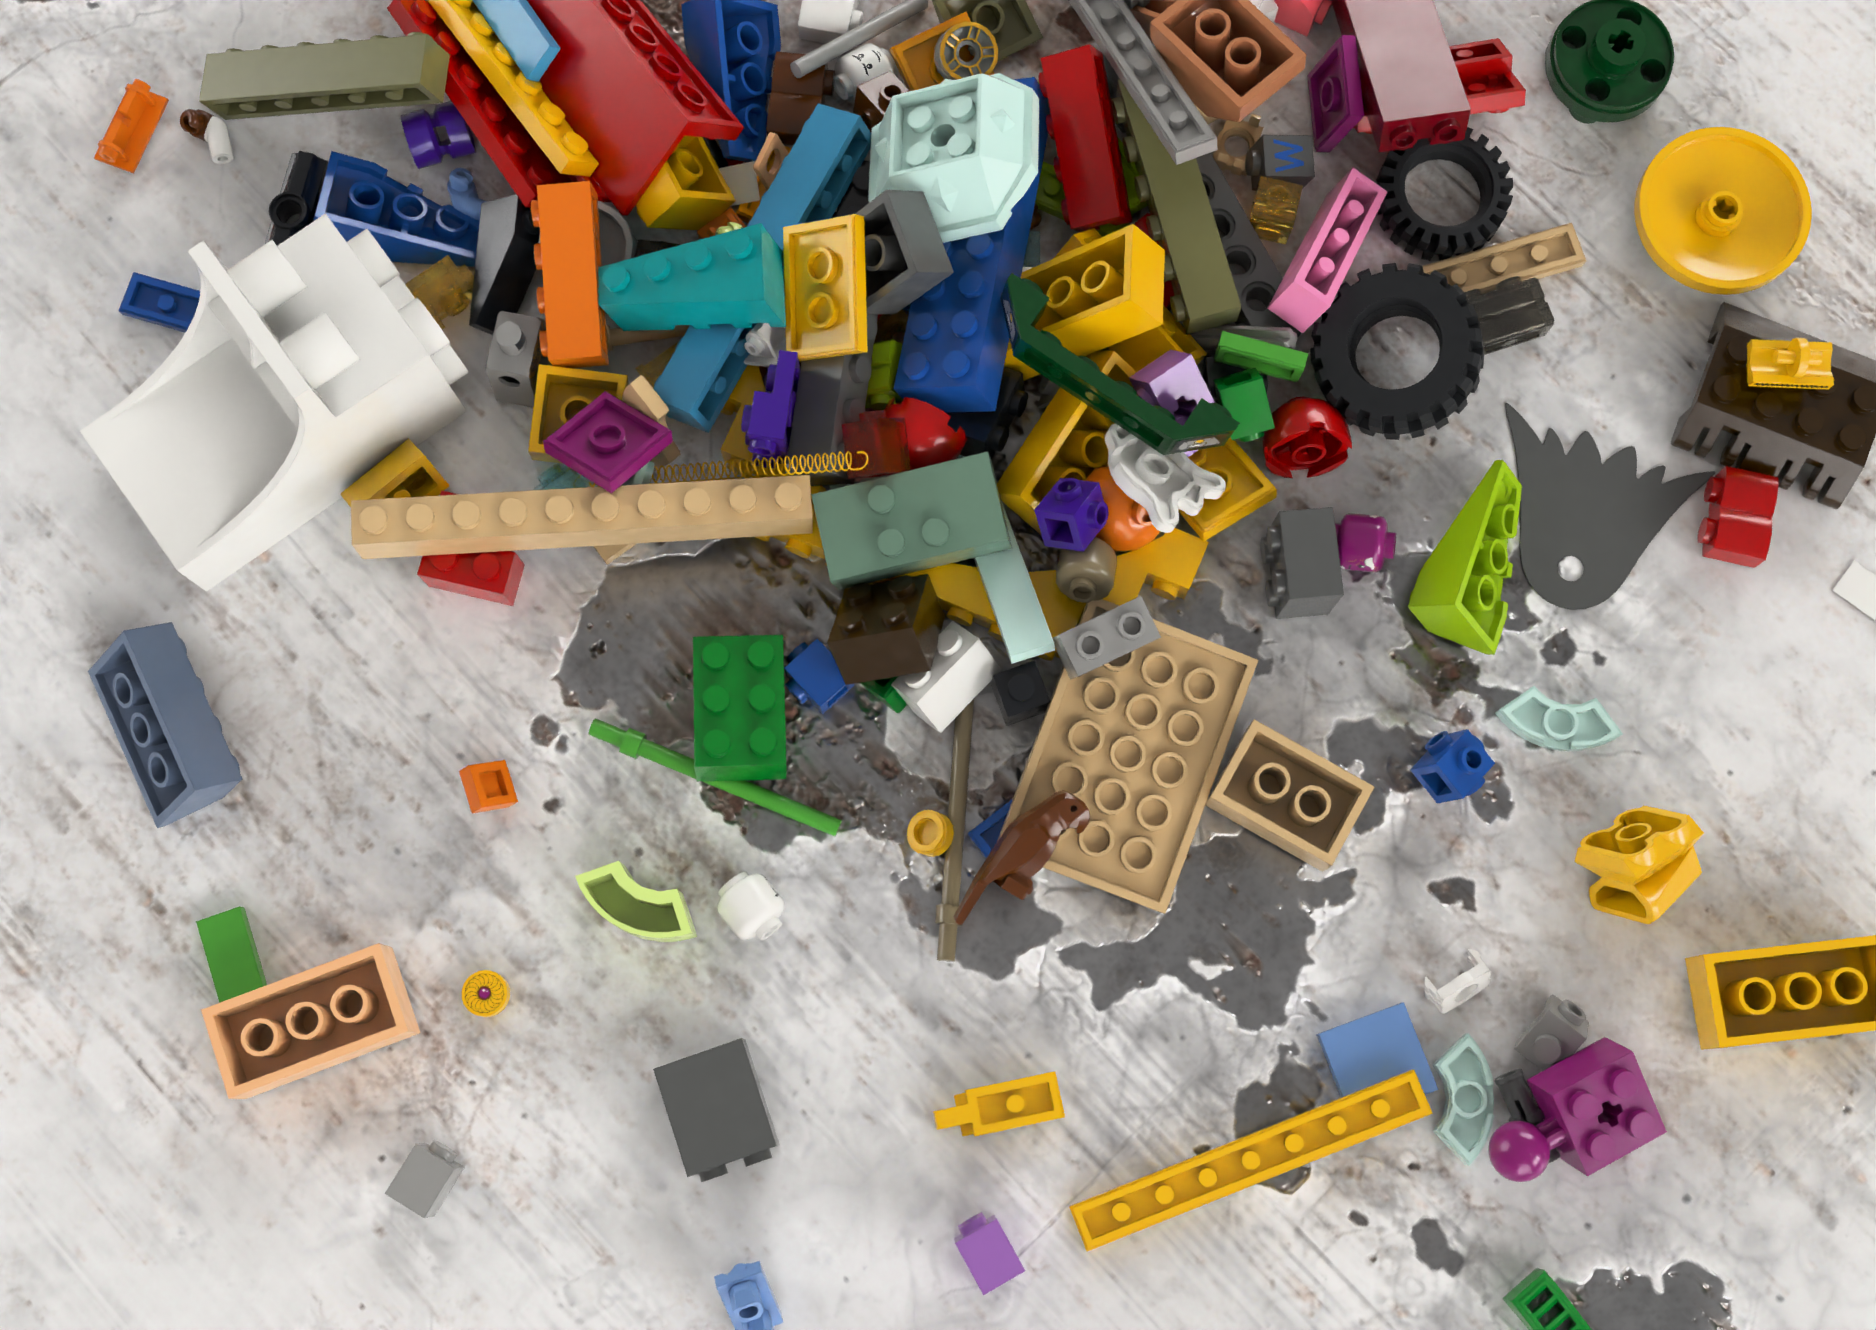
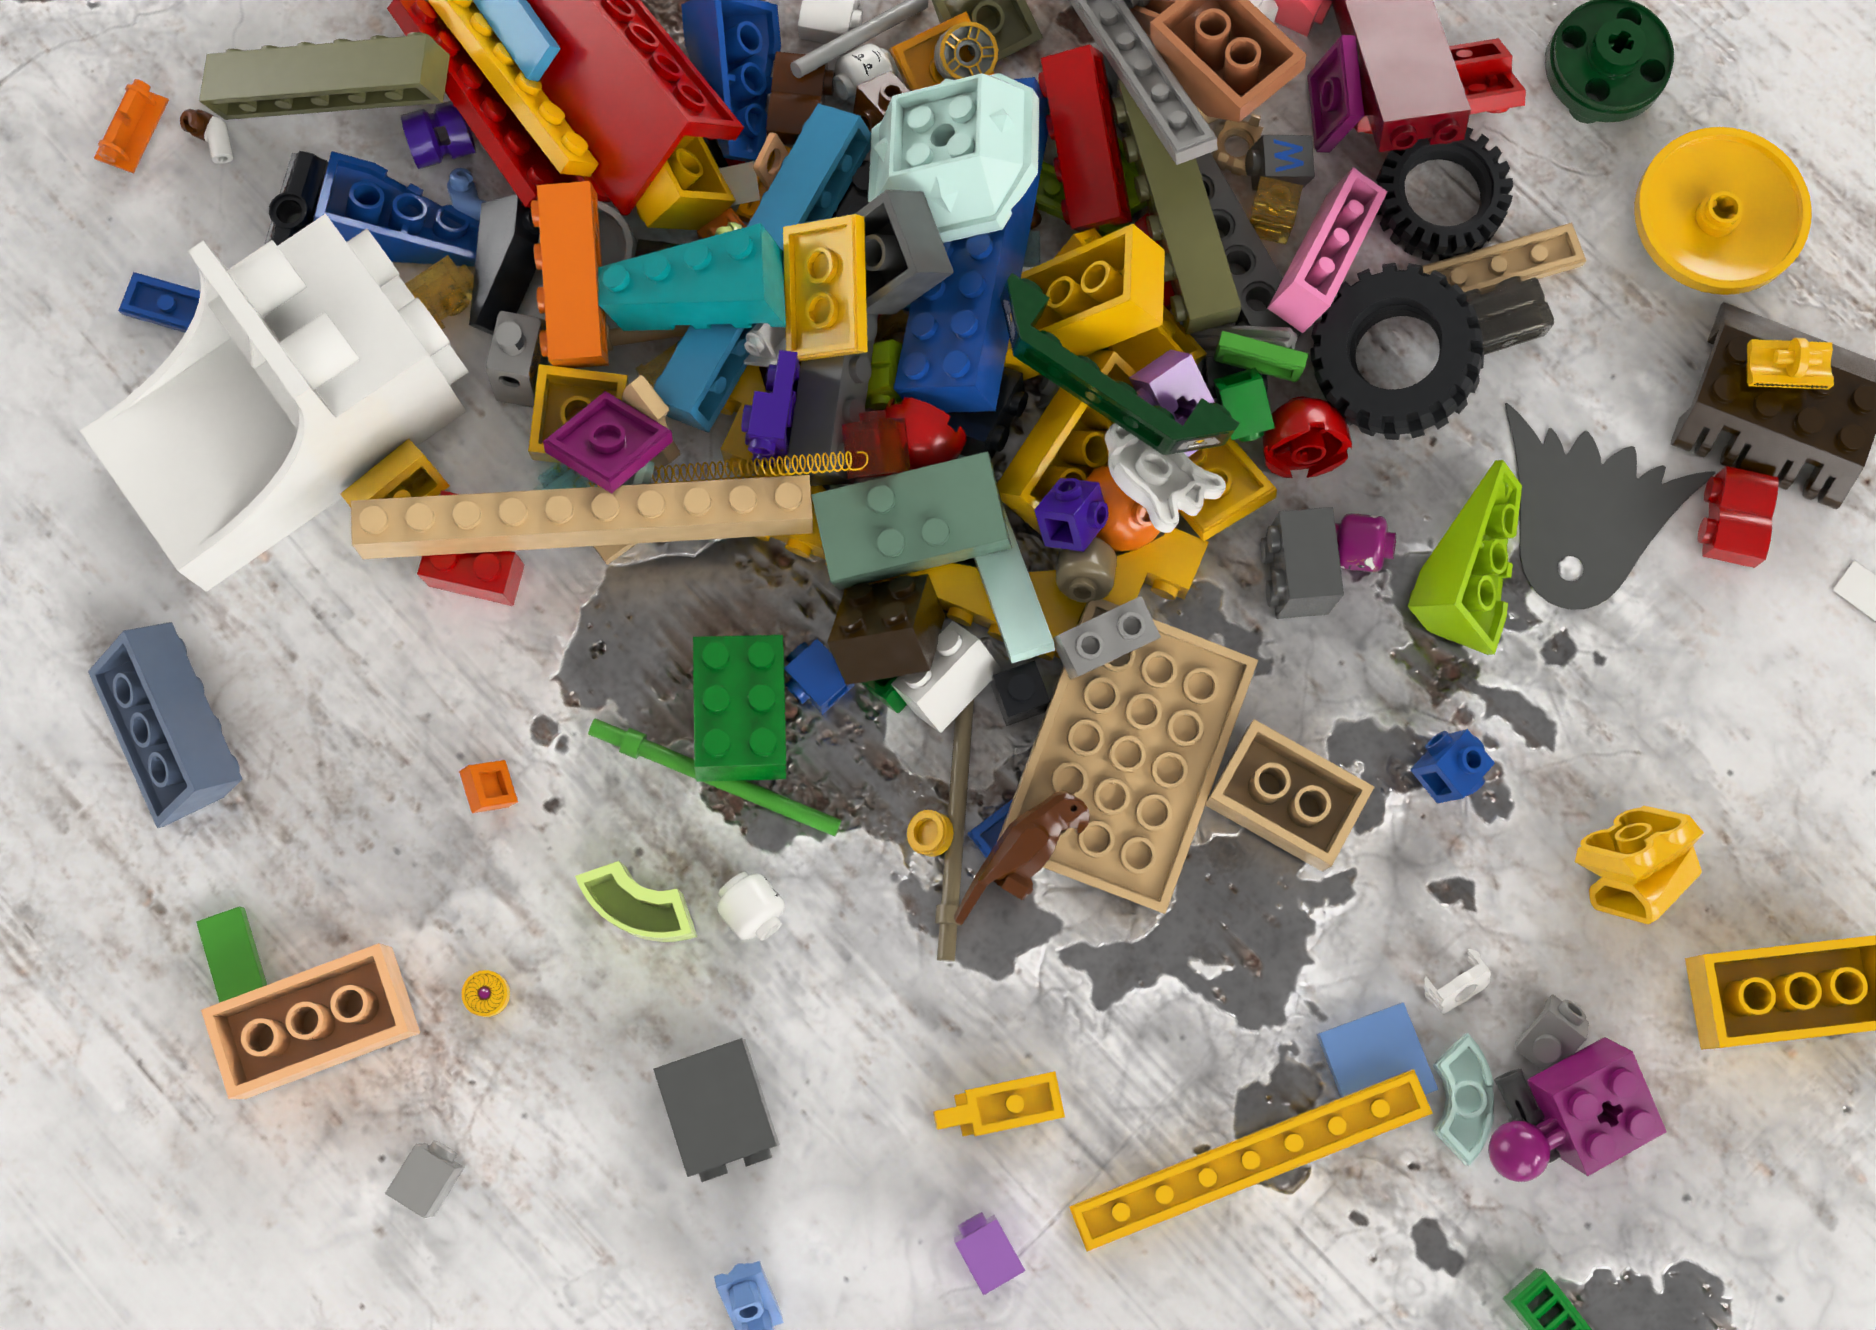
light aqua tile [1495,686,1623,751] -> none

